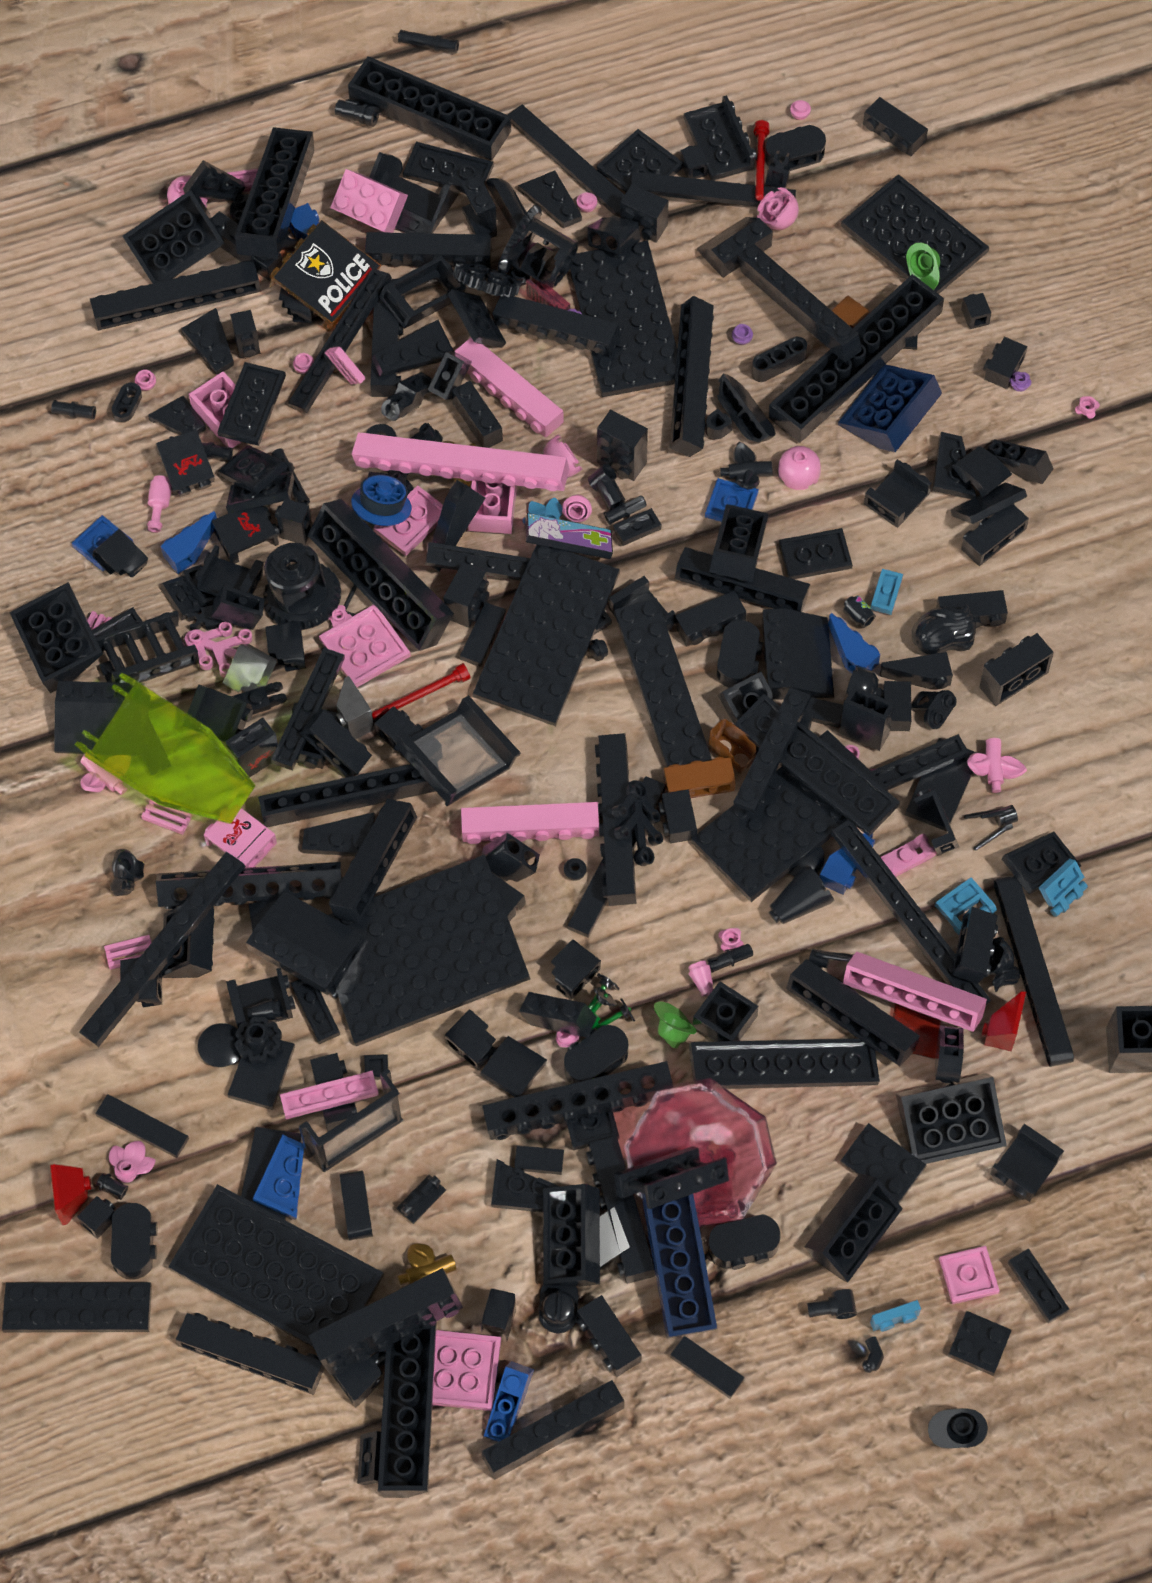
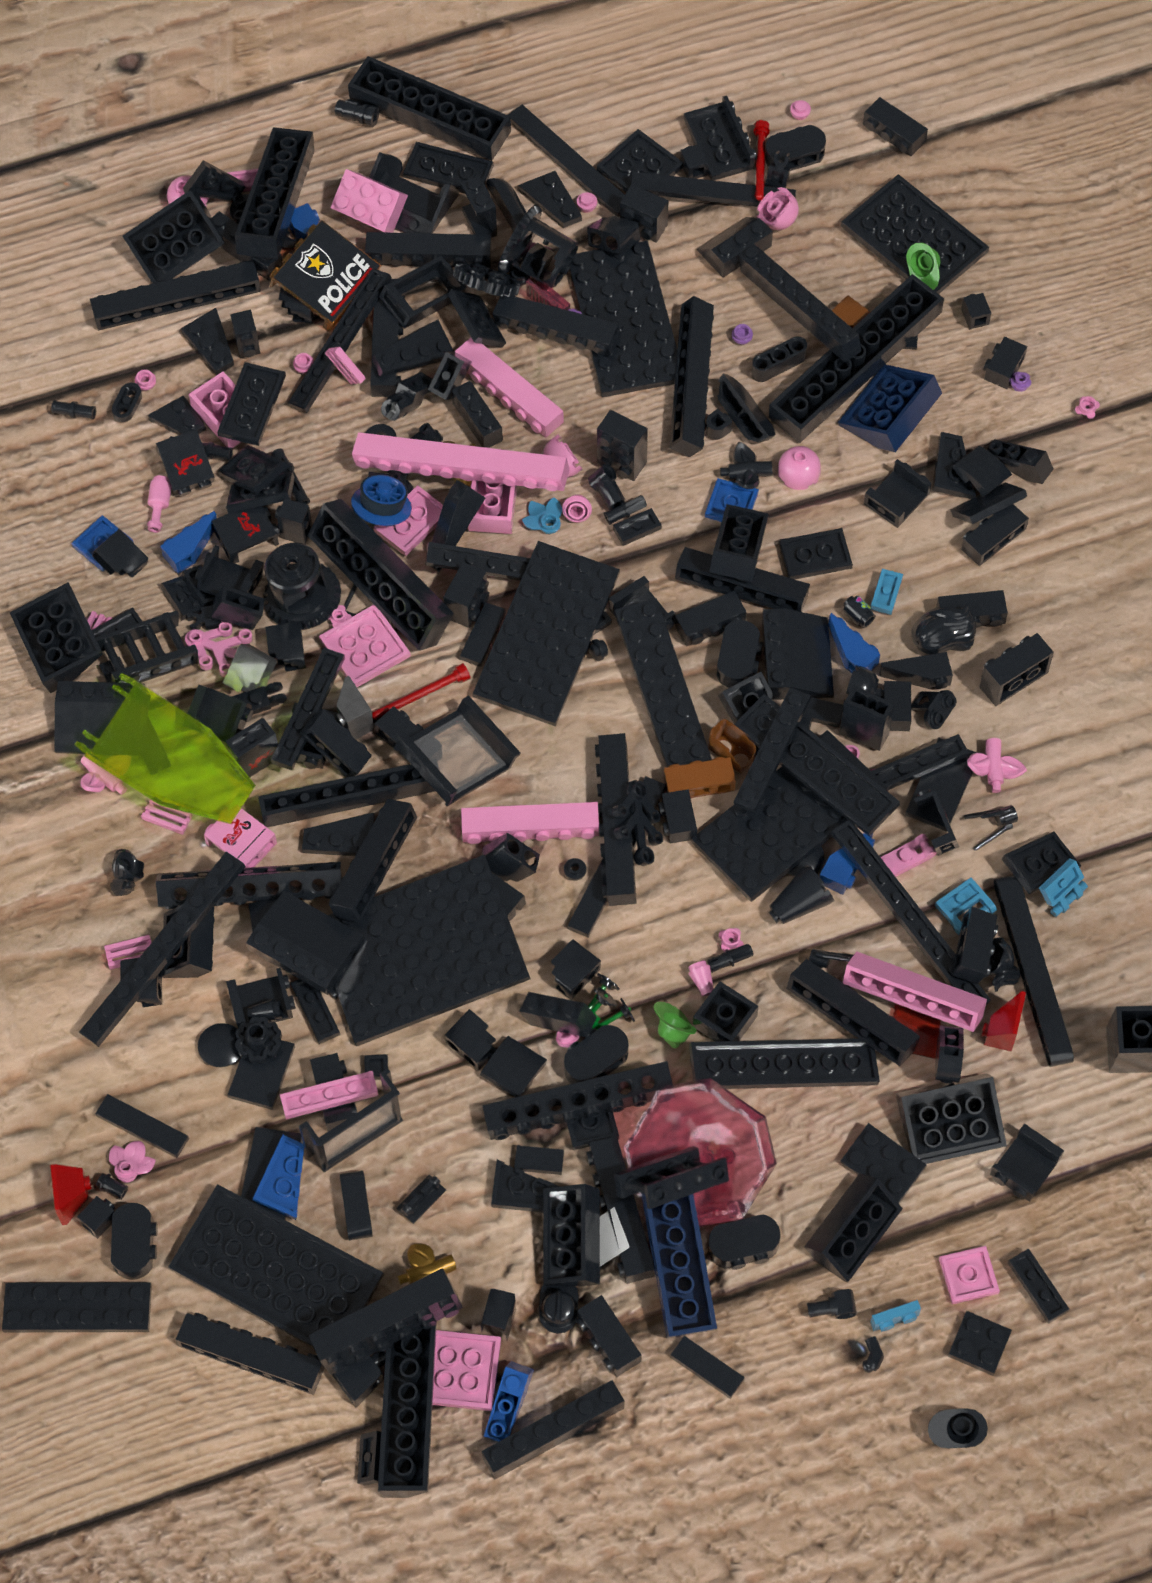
black pin [398,29,459,53] -> none
tile [525,513,613,559] -> none

